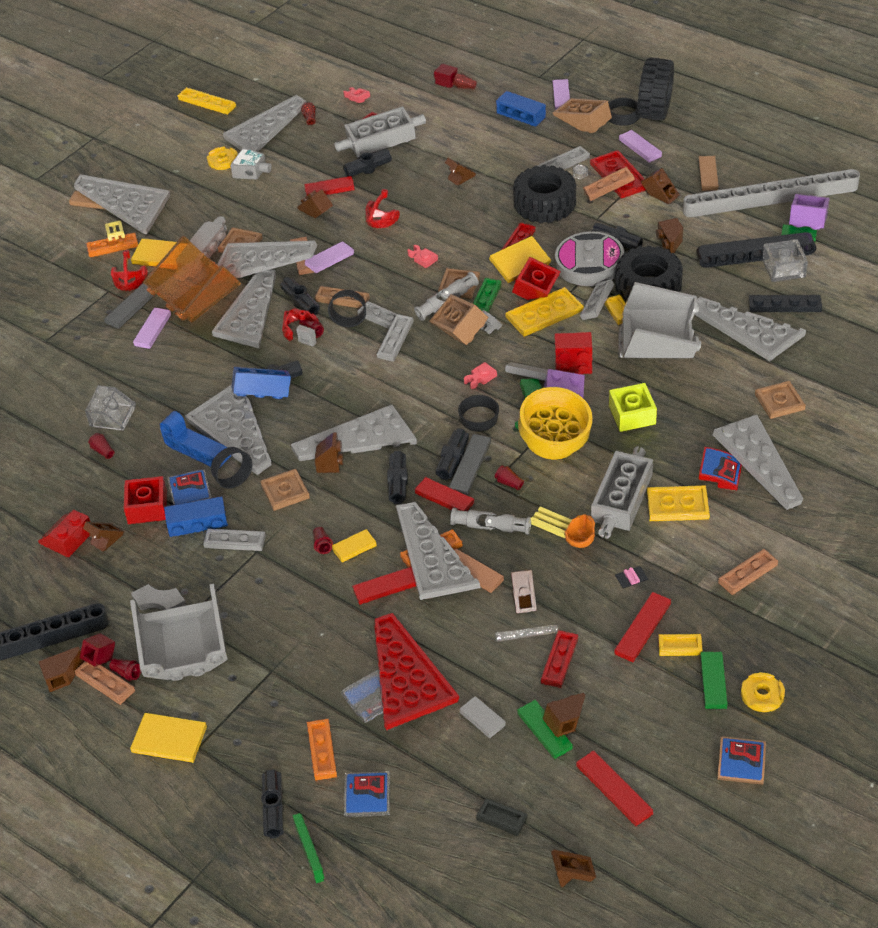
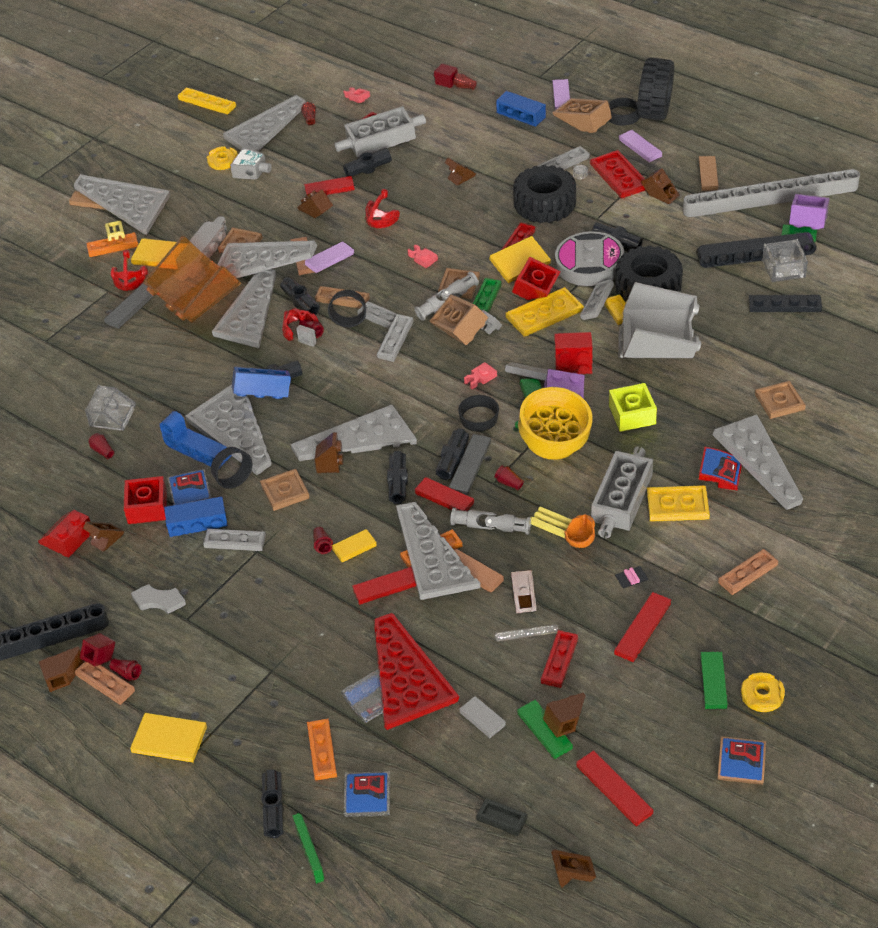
light grey windscreen [130,583,228,681] -> none
lavender tile [133,308,171,349] -> none
nougat tile [583,167,634,201] -> none
reddish brown slope [656,218,683,253] -> none
yellow tile [658,634,703,656] -> none
light grey wing [694,297,806,362] -> none

